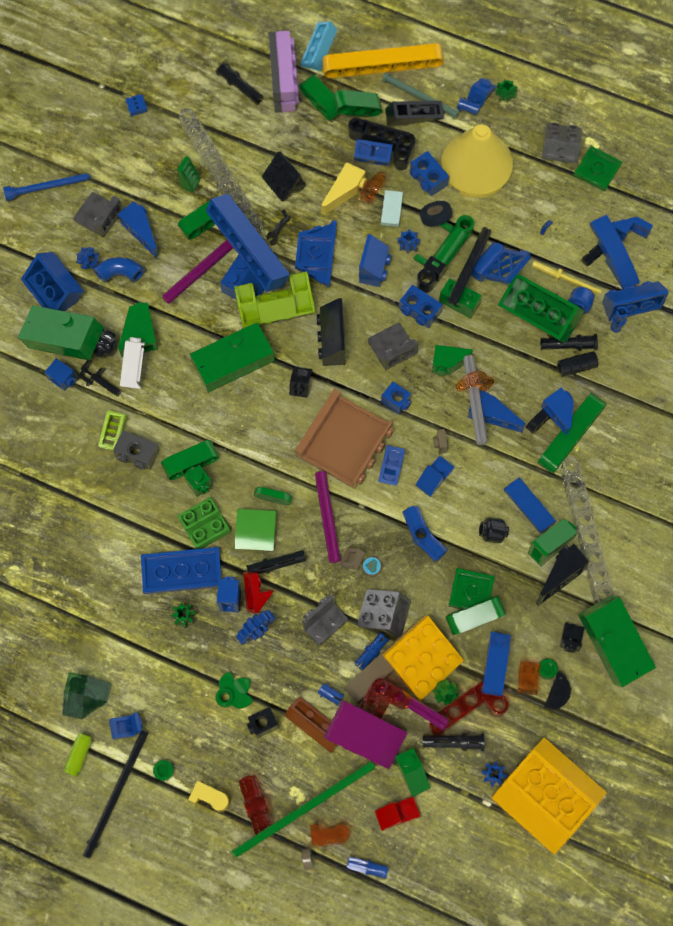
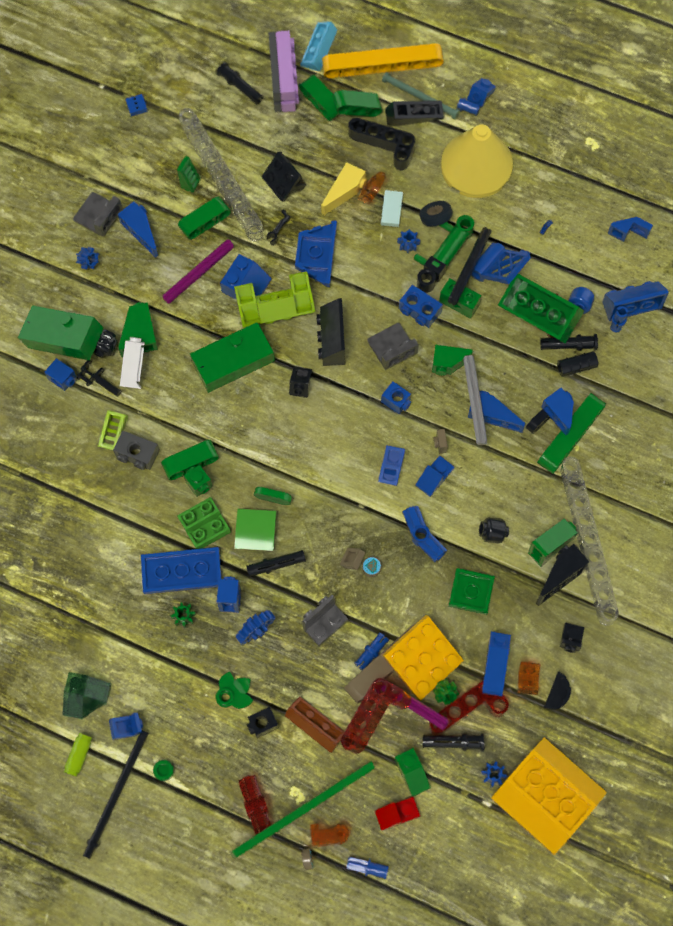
blue piece [3,173,90,201] -> none
blue slope [21,252,84,311] -> none
blue cylinder [93,257,145,283] -> none
light yellow leg [188,781,230,812] -> none
blue brick [206,194,290,292] -> none
red slope [243,572,274,614] -> none
medium nougat panel [295,388,395,489] -> none
magenta axle [315,471,340,564] -> none
blue pin [317,683,344,706] -> none
magenta tile [324,700,407,769] -> none
blue brick [353,139,392,166] -> none
flat silver bracket [357,589,411,637] -> none
blue slope [359,234,392,287] -> none
blue brick [409,151,449,196] -> none
beam [445,595,506,635] -> none
clear orange helmet [456,371,494,392] -> none
green gear [495,79,518,102] -> none
blue tile [504,478,556,534] -> none
light yellow sword [532,260,602,295] -> none
green tile [537,659,558,680] -> none
flat silver bracket [542,122,582,163] -> none
green tile [573,146,622,192] -> none
green brick [578,595,656,688] -> none
black axle [581,244,603,266] -> none
blue slope [590,215,640,290] -> none

